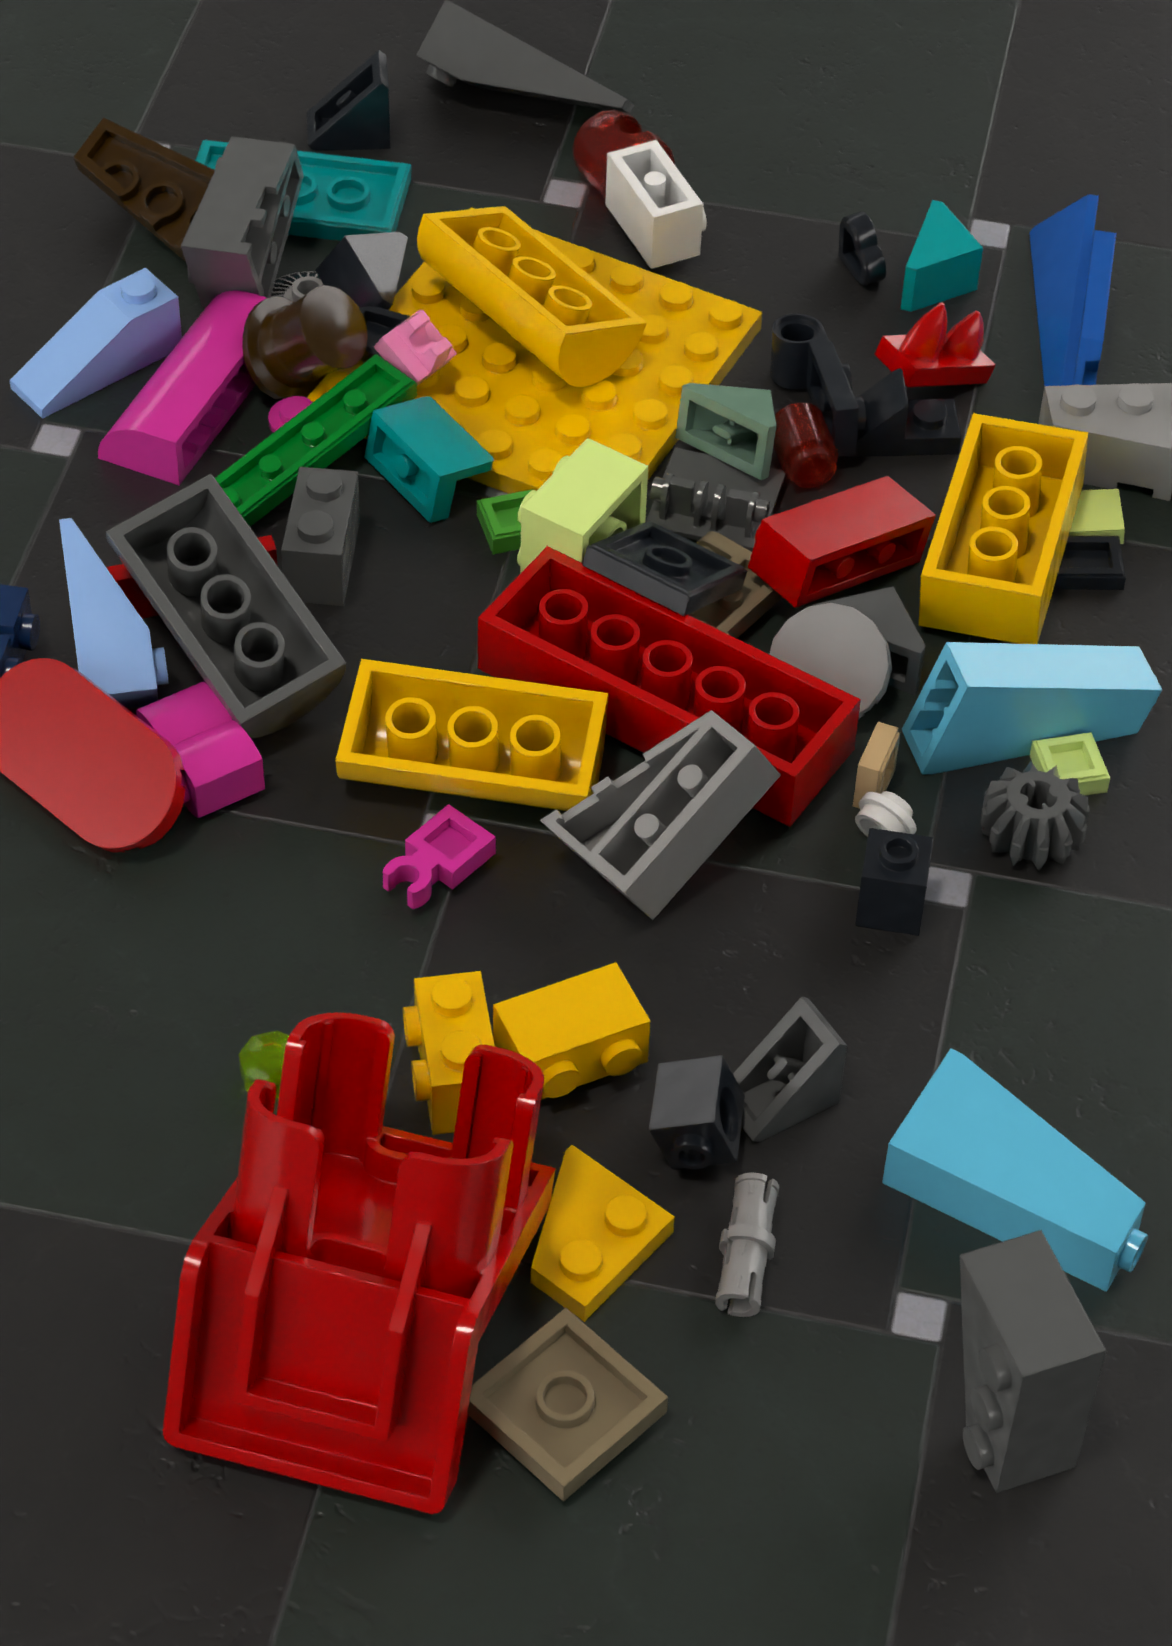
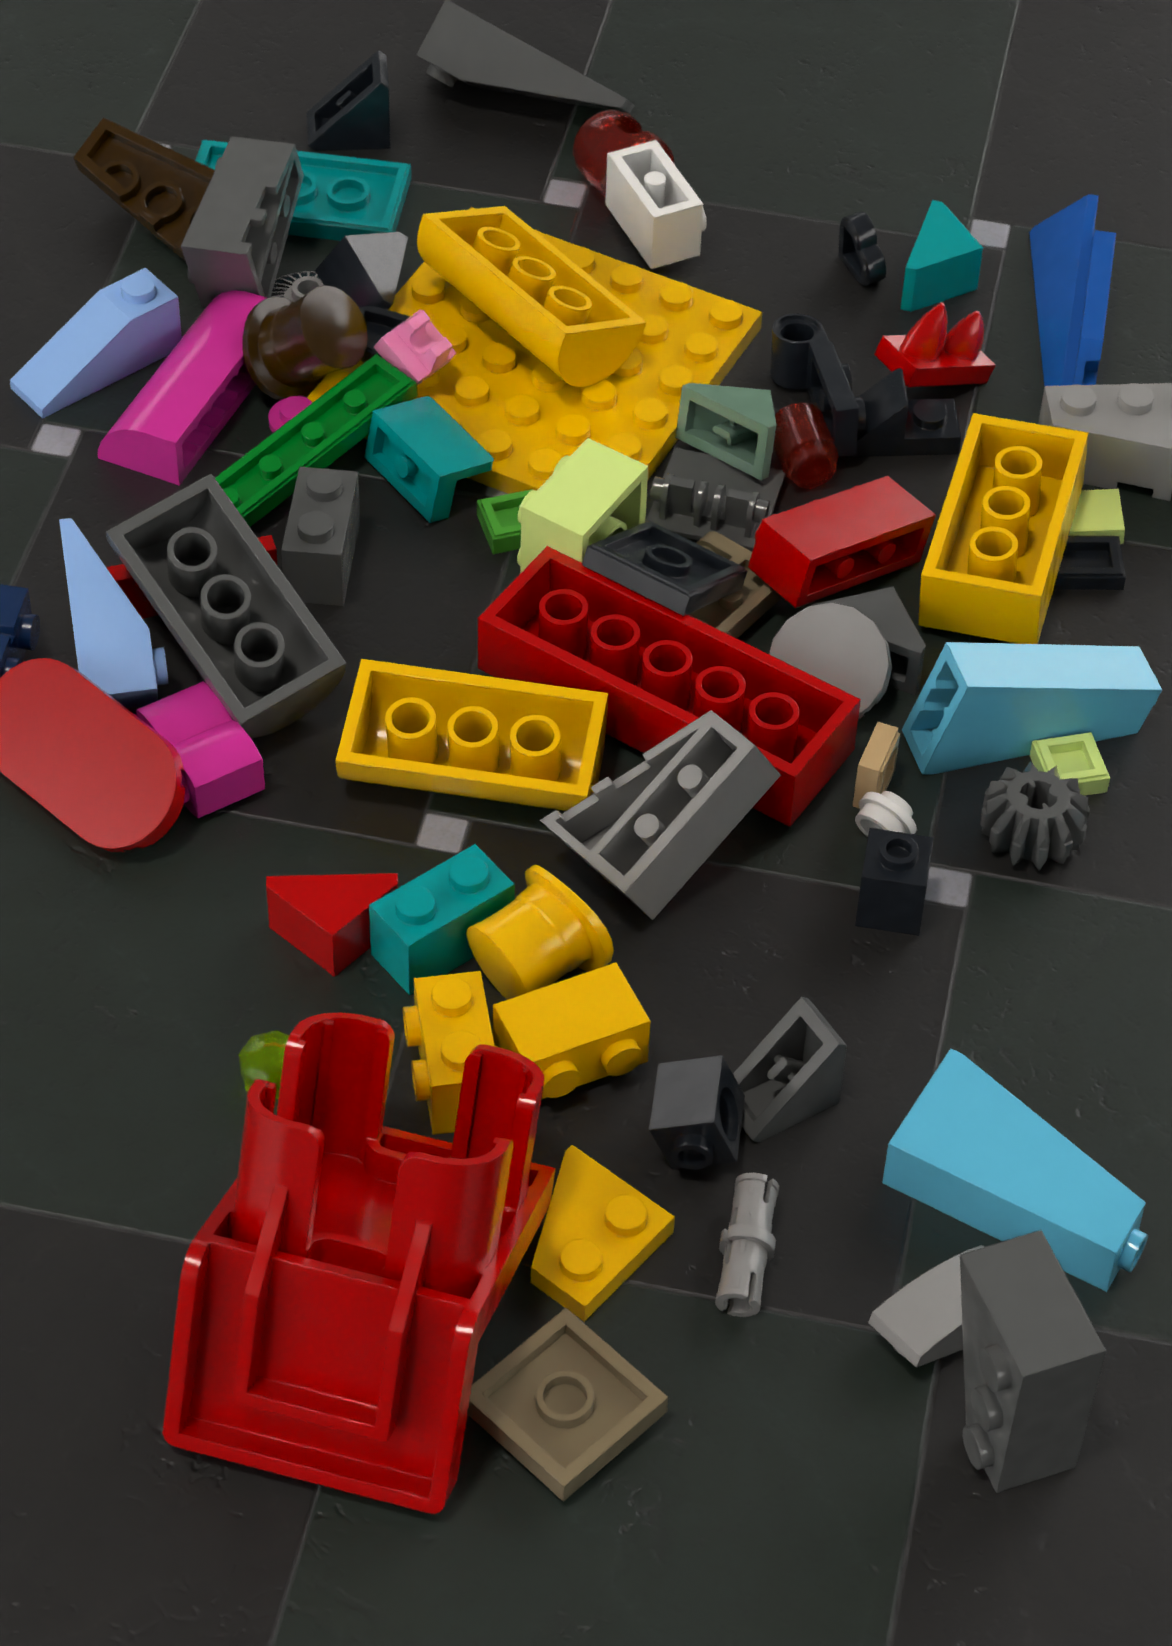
dark pink plate [383,804,496,909] -> none
none -> red slope [266,873,398,977]
none -> teal brick [369,844,515,996]
none -> yellow piece [466,865,614,1000]
none -> light grey slope [868,1245,984,1368]

